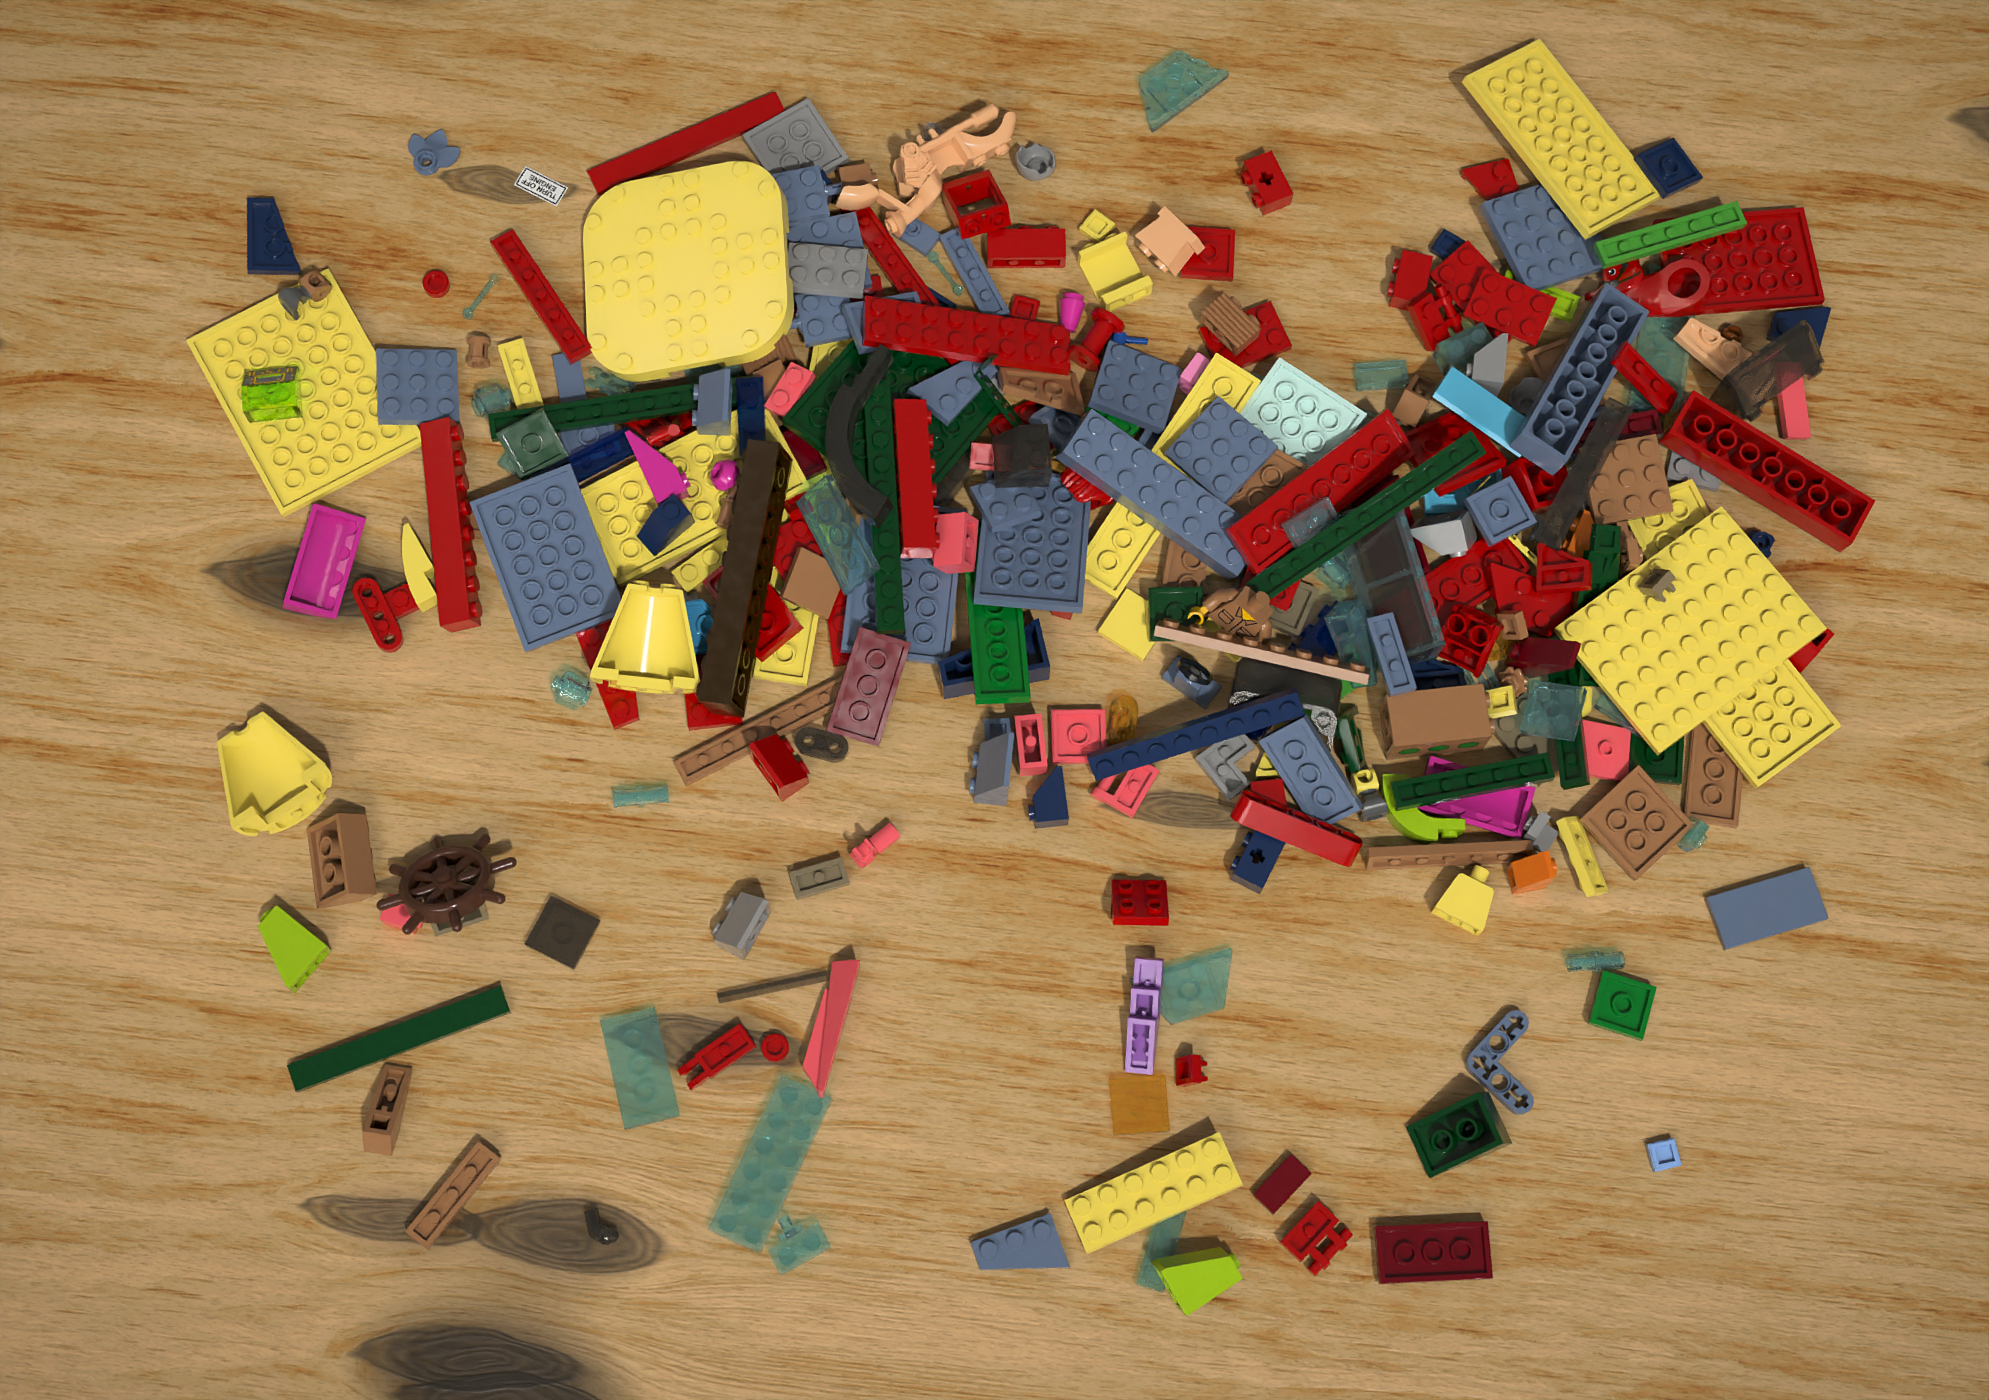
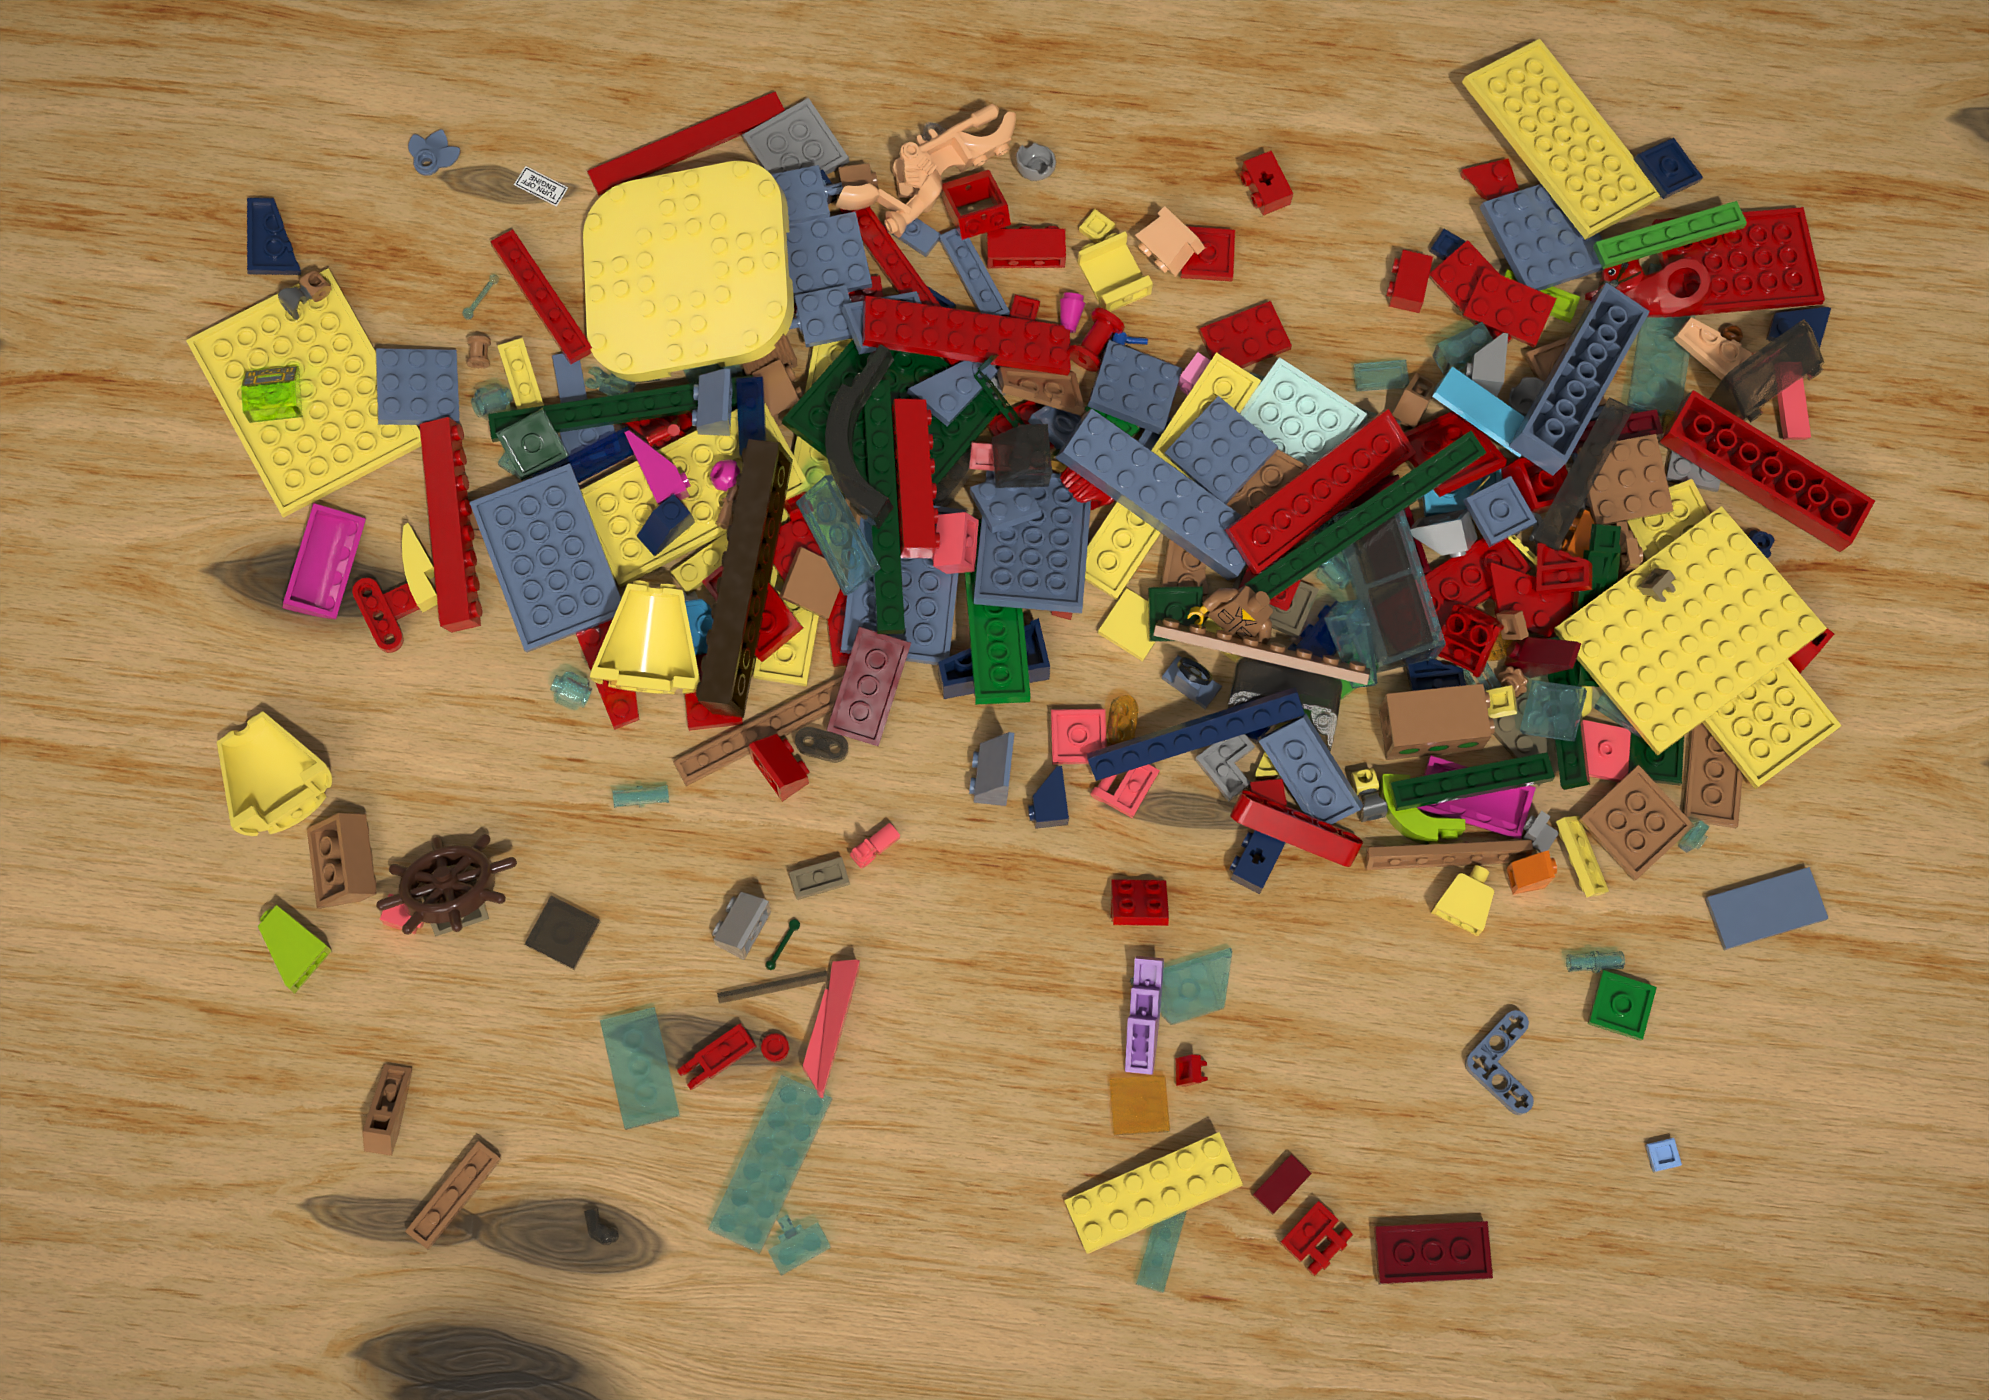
dark green tile [287,986,511,1093] -> none
red tile [423,270,450,298] -> none
coral plate [764,362,816,418] -> none
dark red tile [782,430,828,480] -> none
light grey plate [788,242,868,299] -> none
clear light blue hinge [928,252,963,296] -> none
sand blue wing [970,1213,1070,1270] -> none
sand blue plate [984,718,1012,741] -> none
coral brick [1013,713,1047,777] -> none
clear light blue wing [1138,50,1229,133] -> none
lime slope [1151,1247,1243,1317] -> none
medium nougat brick [1200,292,1261,356] -> none
clear light blue plate [1281,497,1340,548] -> none
dark green wing [1335,706,1366,772] -> none
sand blue plate [1365,612,1417,697] -> none
dark green slope [1406,1091,1512,1178] -> none
red plate [1407,283,1463,351] -> none
red tile [1610,341,1678,415] -> none
none -> dark green hinge [765,919,800,970]

